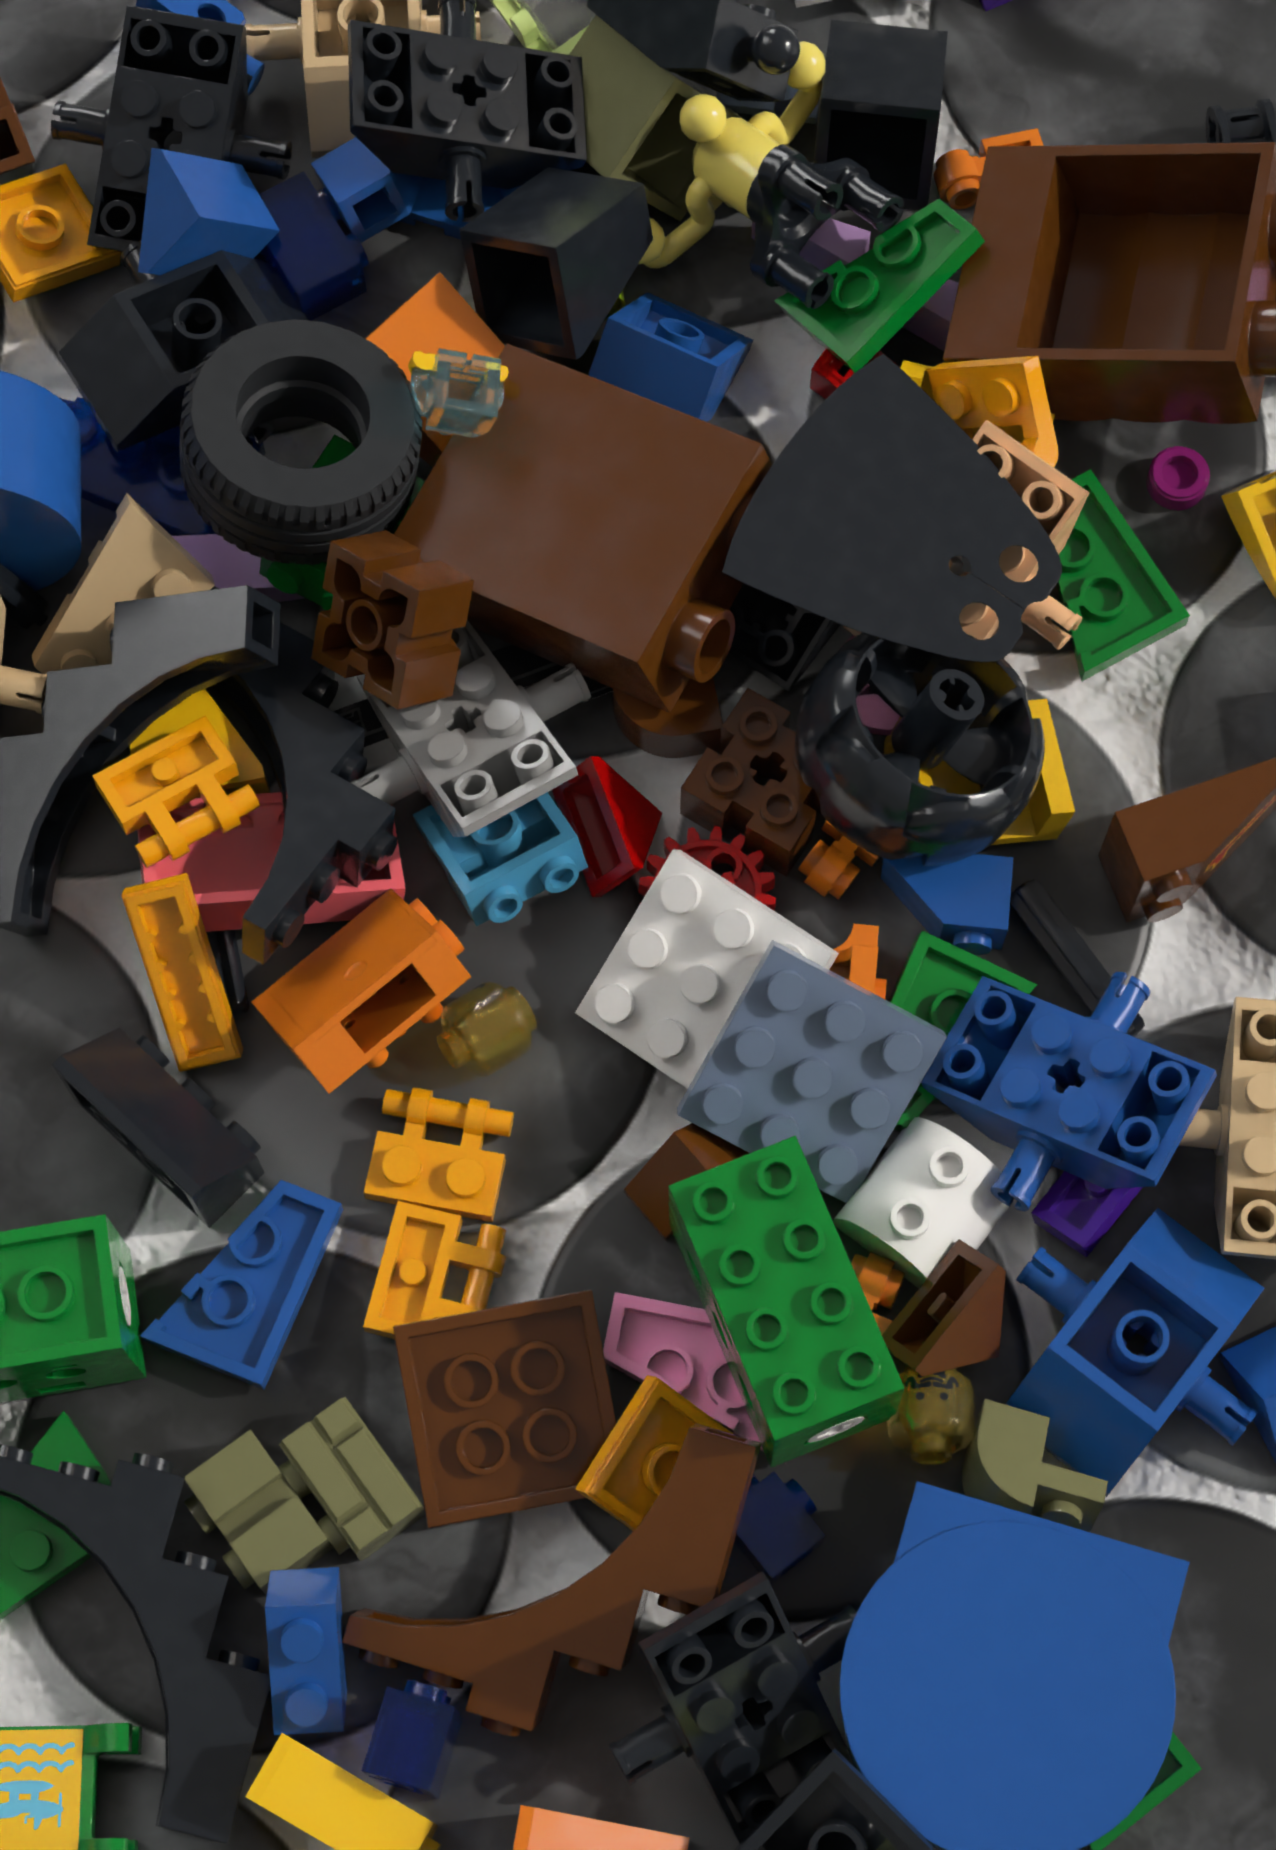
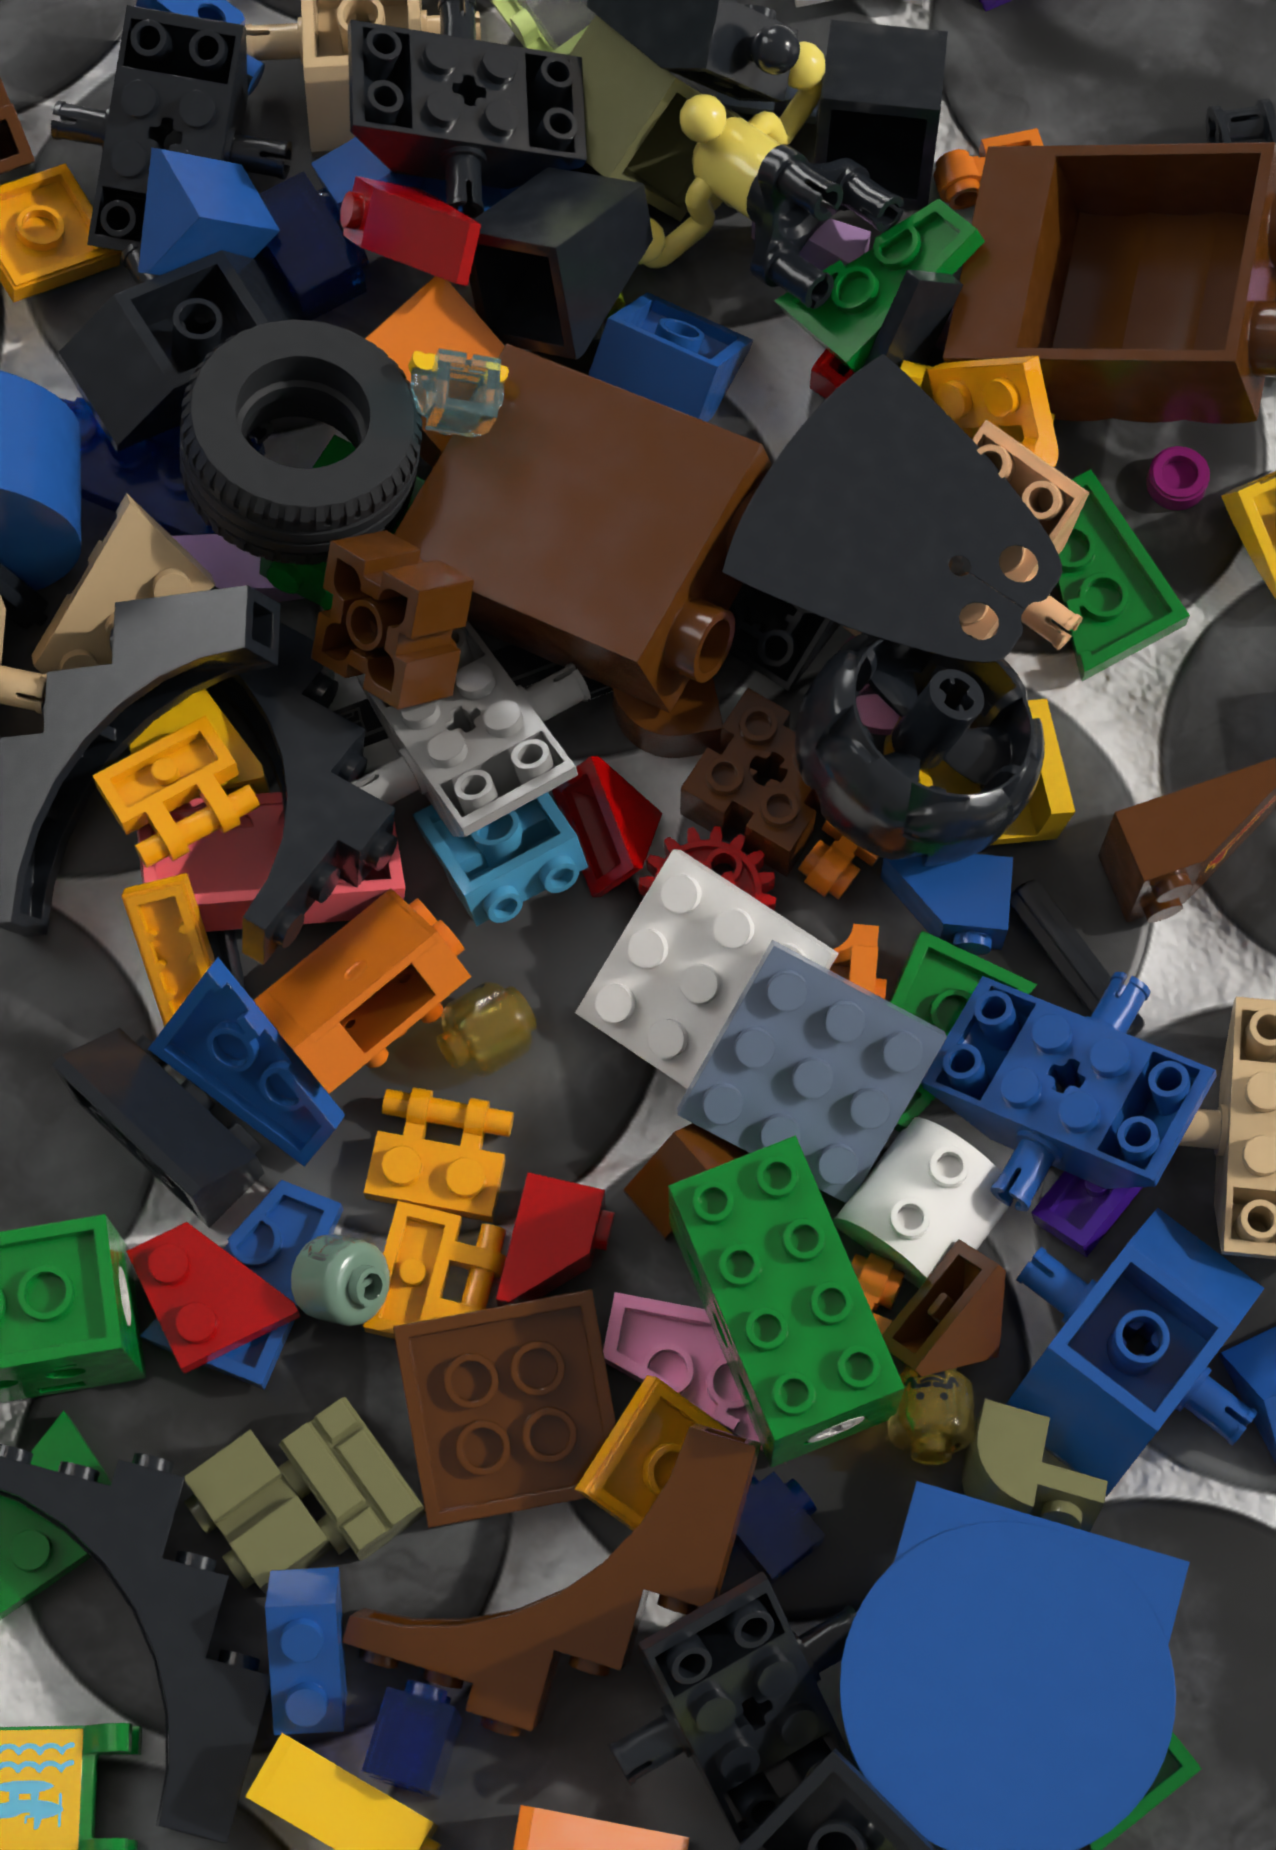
none -> red wing [126,1222,301,1374]
none -> blue wing [148,957,345,1167]
none -> sand green head [291,1234,390,1326]
none -> red slope [340,176,481,286]
none -> red slope [496,1172,615,1306]
none -> black tile [863,270,963,368]

